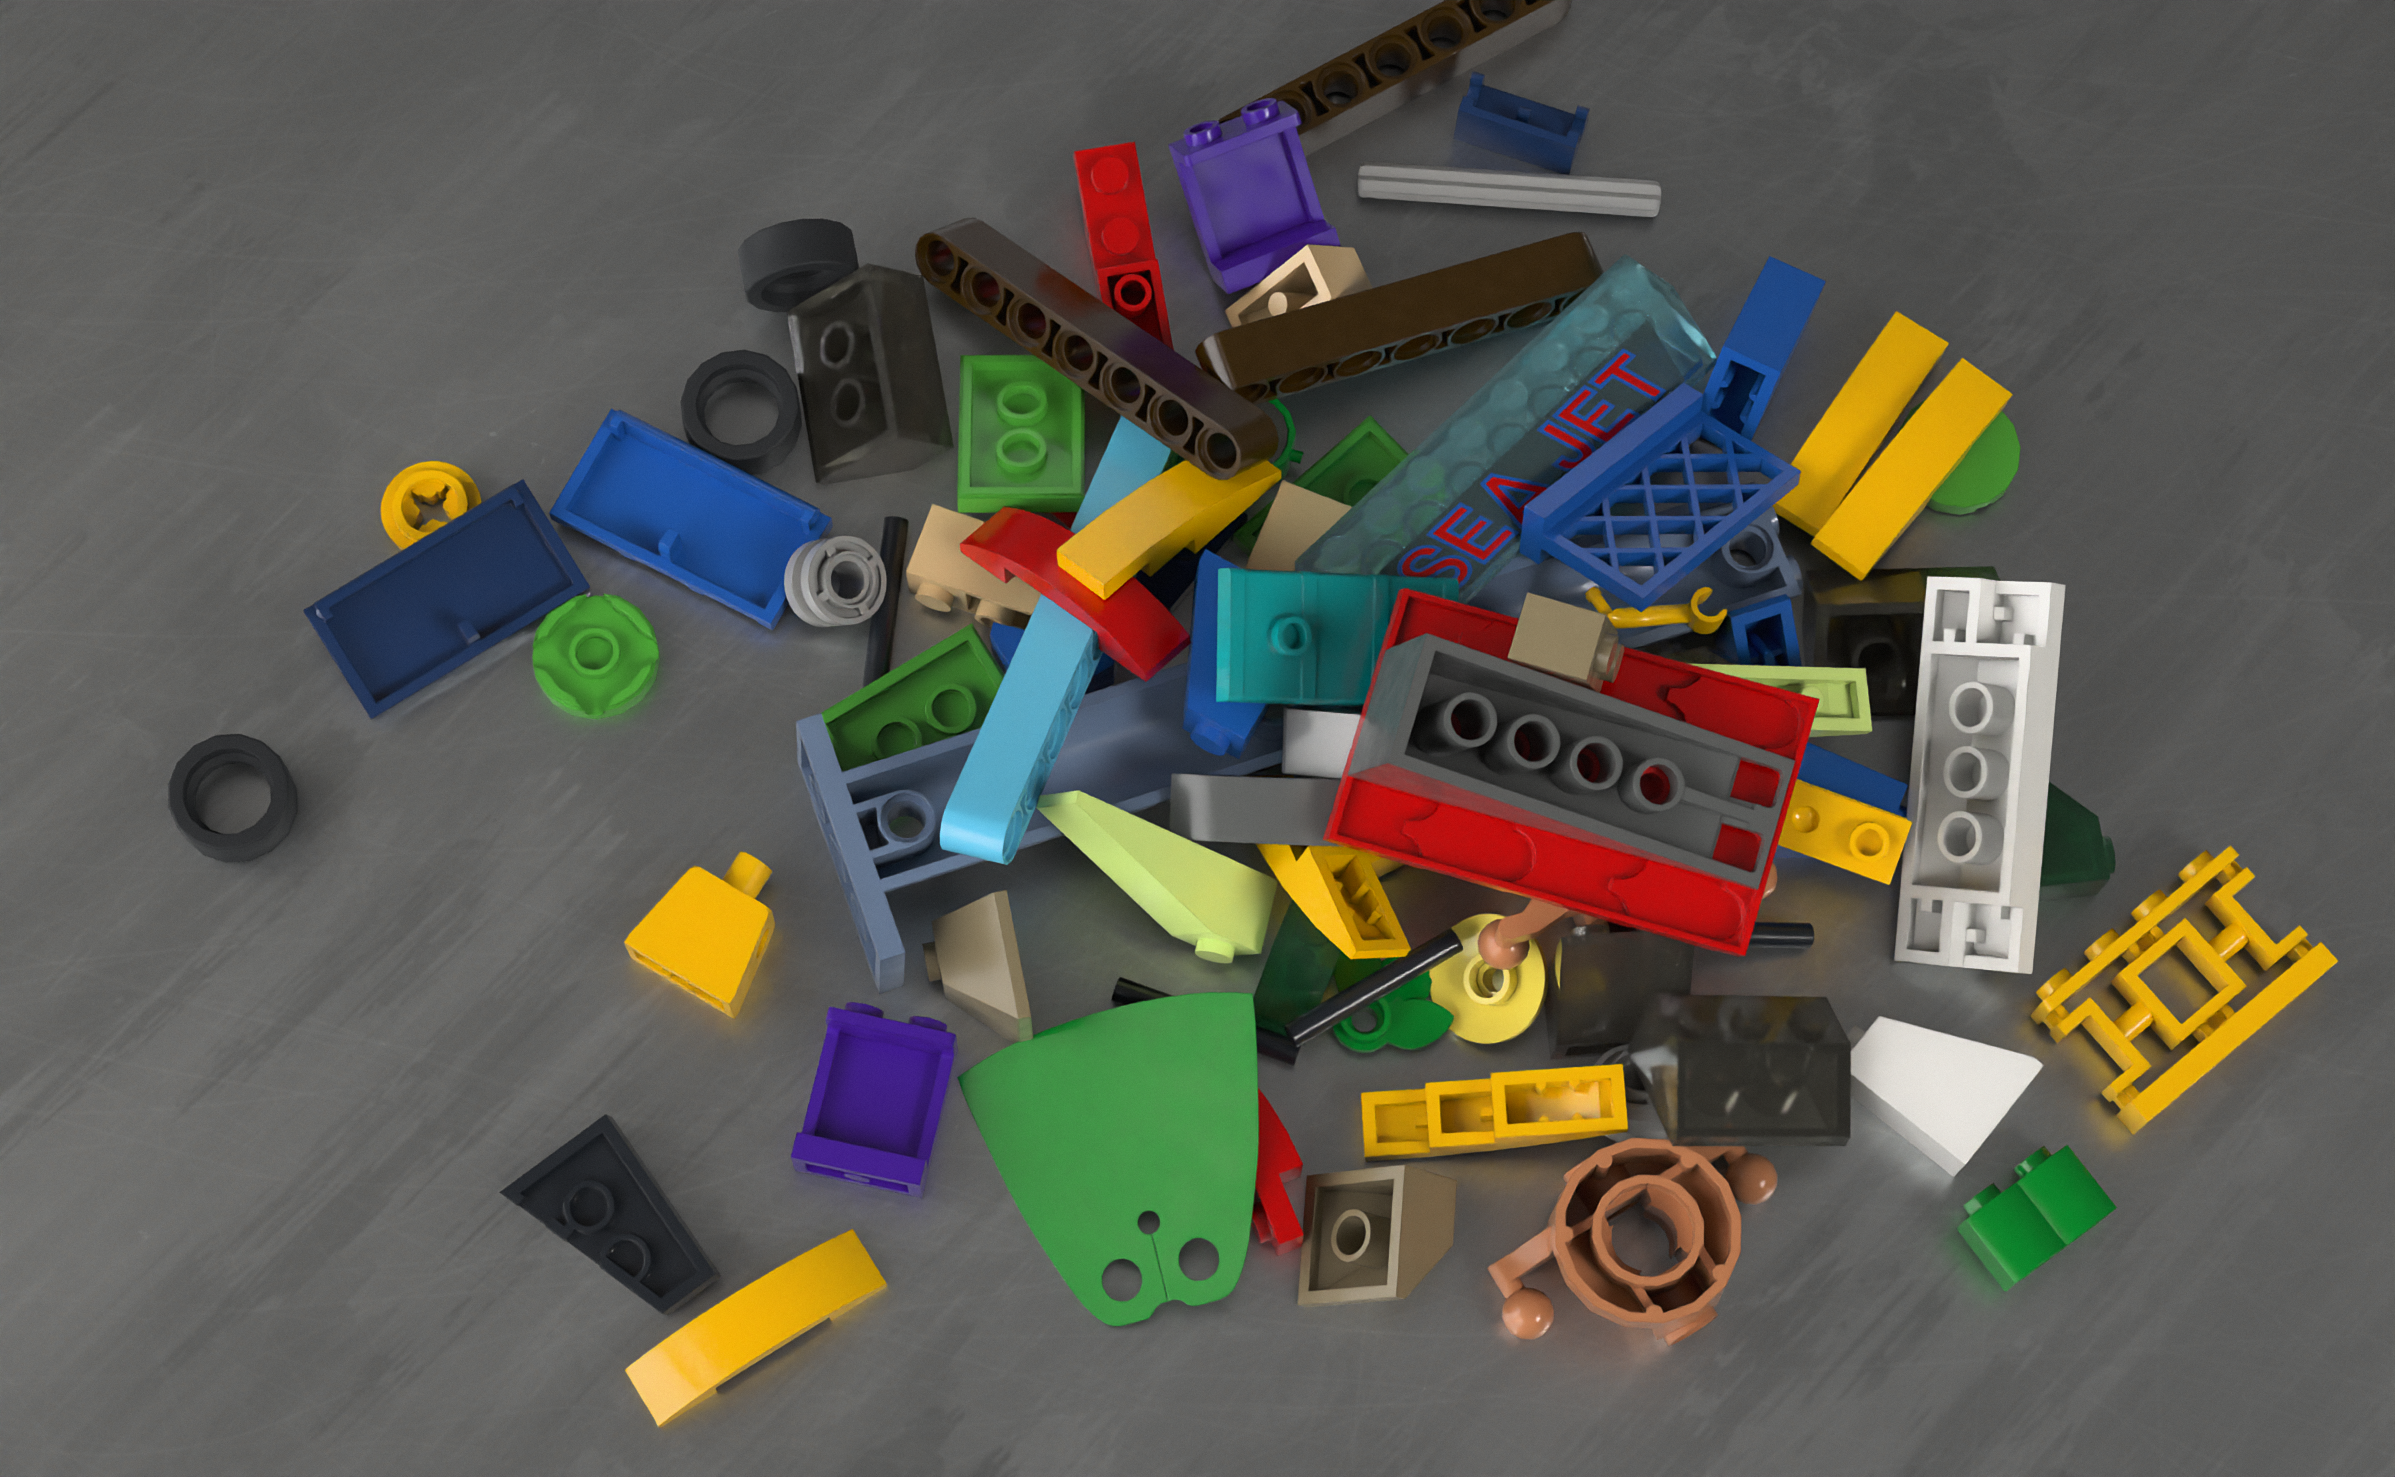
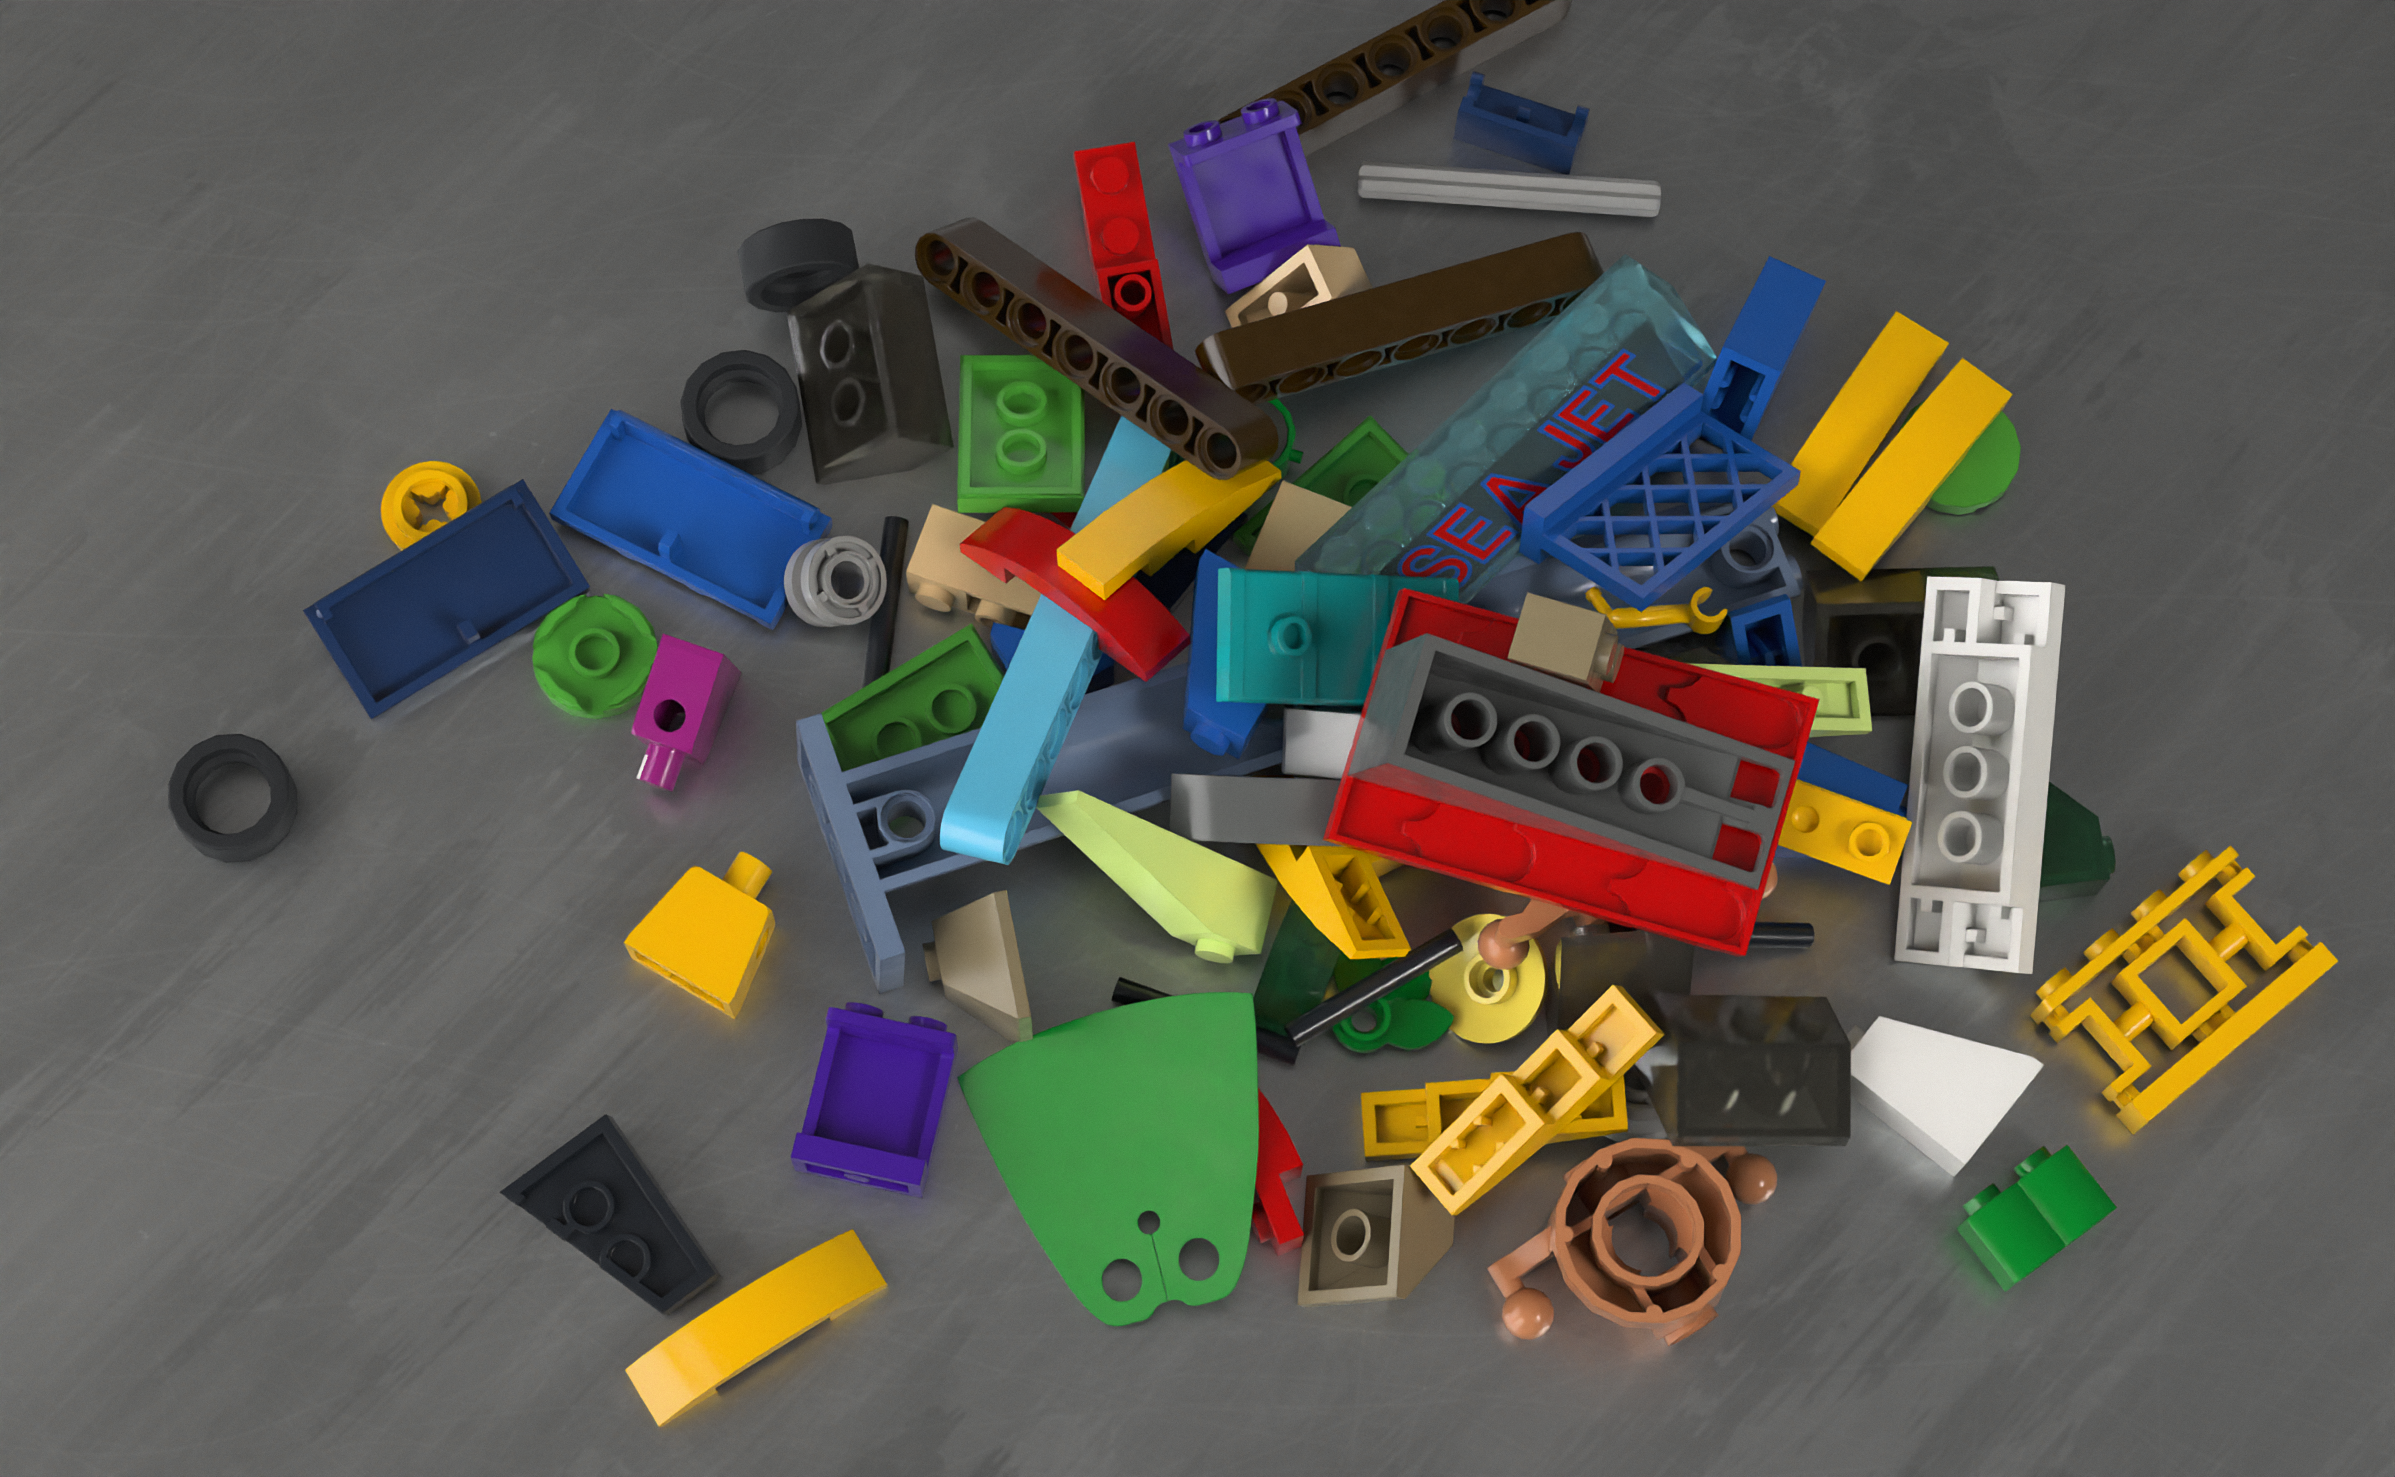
none -> magenta torso [631,633,742,792]
none -> yellow slope [1410,984,1665,1216]

